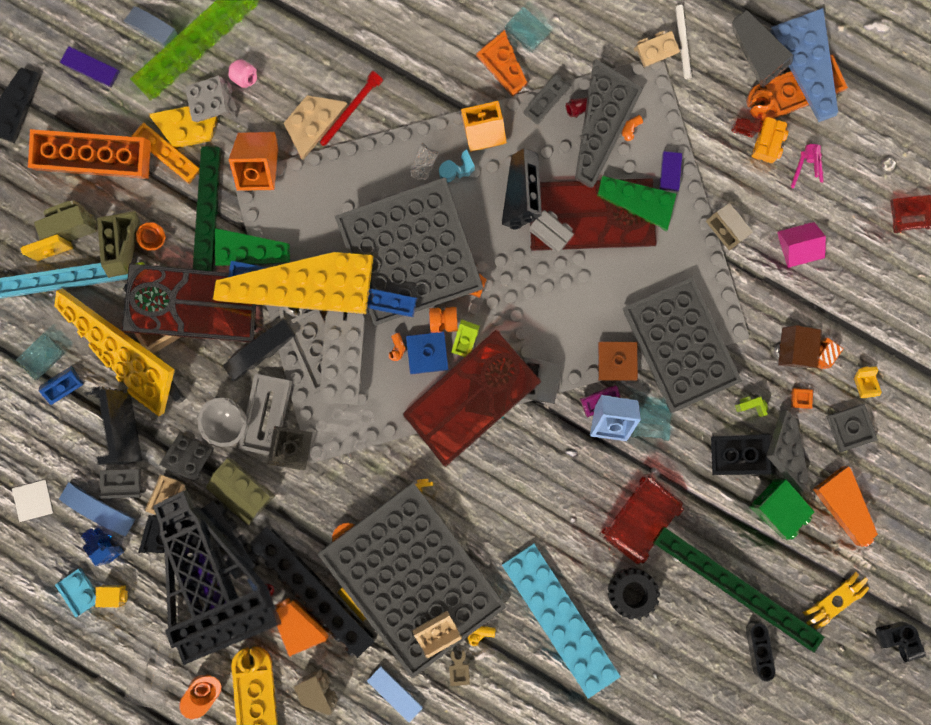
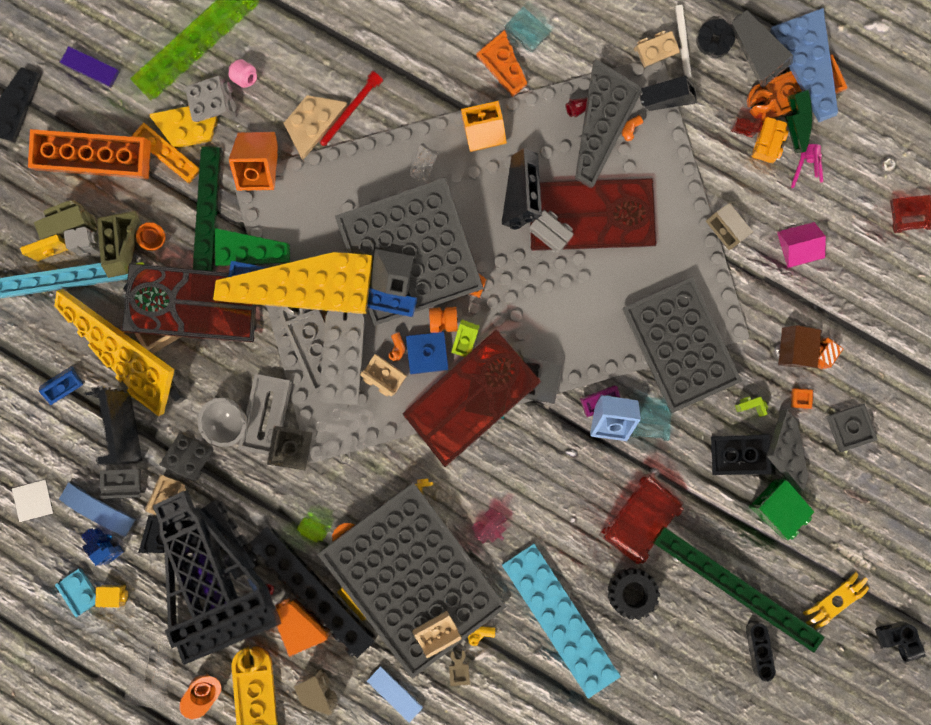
clear light blue plate [16,333,65,380] -> none
sand blue slope [124,6,178,49] -> none
olive slope [206,458,275,526] -> none
black slope [223,320,295,381] -> none
medium azure leg [439,149,475,182] -> none
dark grey plate [523,73,571,125] -> none
green wing [597,176,676,232] -> none
dark orange plate [598,342,638,381] -> none
dark purple tile [659,151,682,192] -> none
orange slope [812,466,878,547] -> none
yellow bracket [854,366,882,398] -> none
none -> light grey brick [64,227,100,257]
none -> clear neon green brick [297,517,328,543]
none -> tan bracket [360,354,408,397]
none -> dark grey slope [370,249,414,297]
none -> clear pink hips [472,508,508,544]
none -> black slope [640,75,698,111]
none -> black plate [696,19,735,58]
none -> dark green slope [785,90,812,153]

